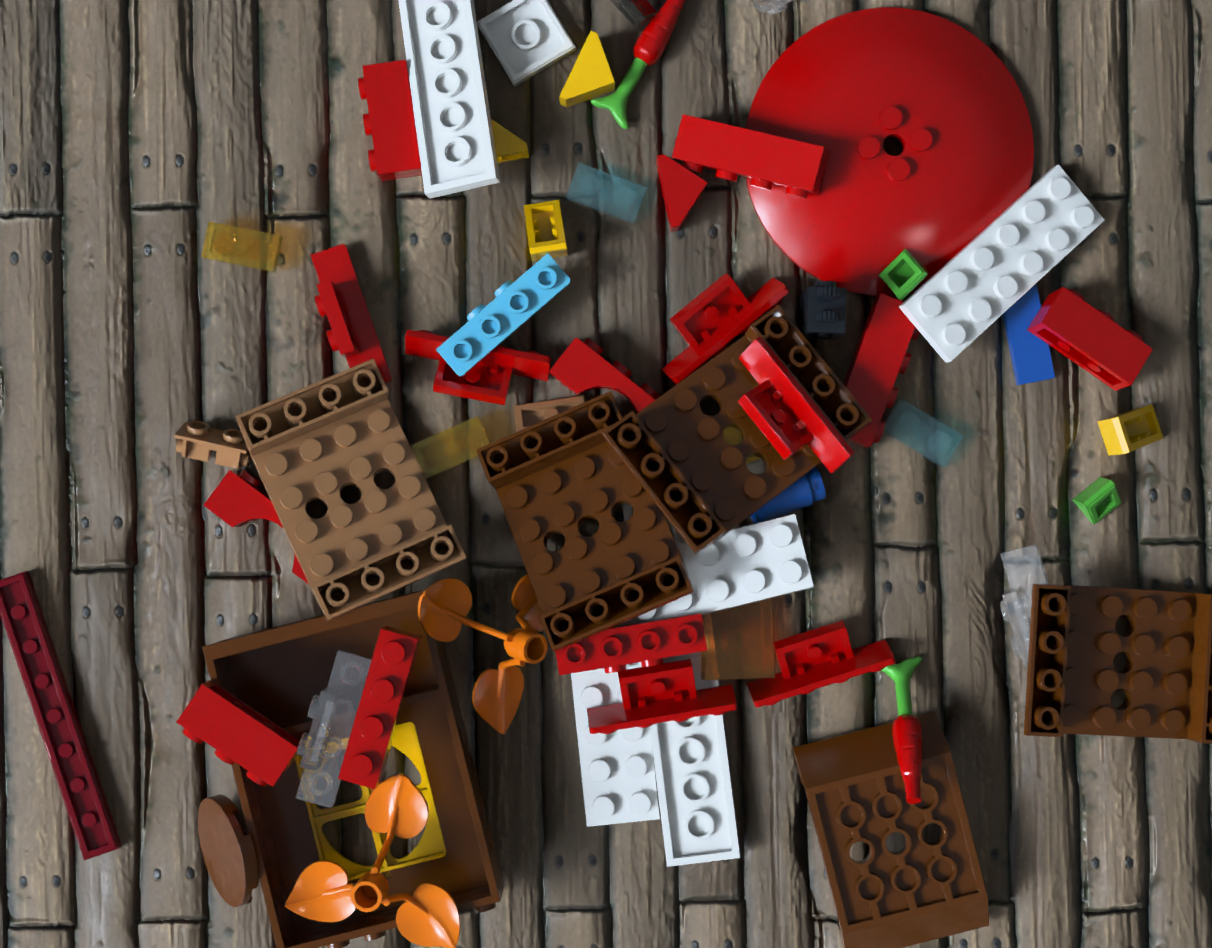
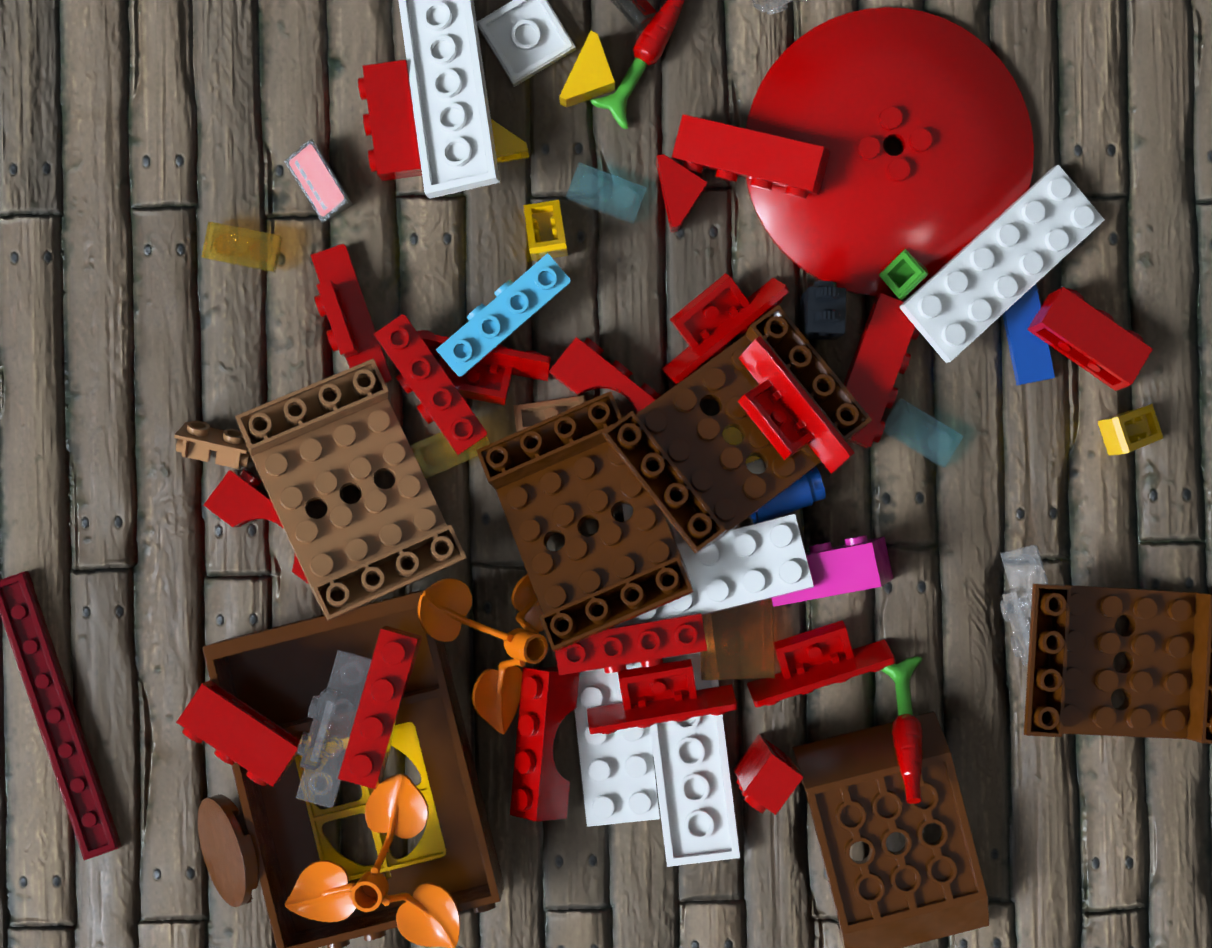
bright green slope [1072,477,1122,525] -> none
none -> slope [284,139,354,223]
none -> red bracket [374,314,487,456]
none -> red arch [510,667,580,822]
none -> red brick [733,734,804,815]
none -> dark pink wedge [771,535,893,607]

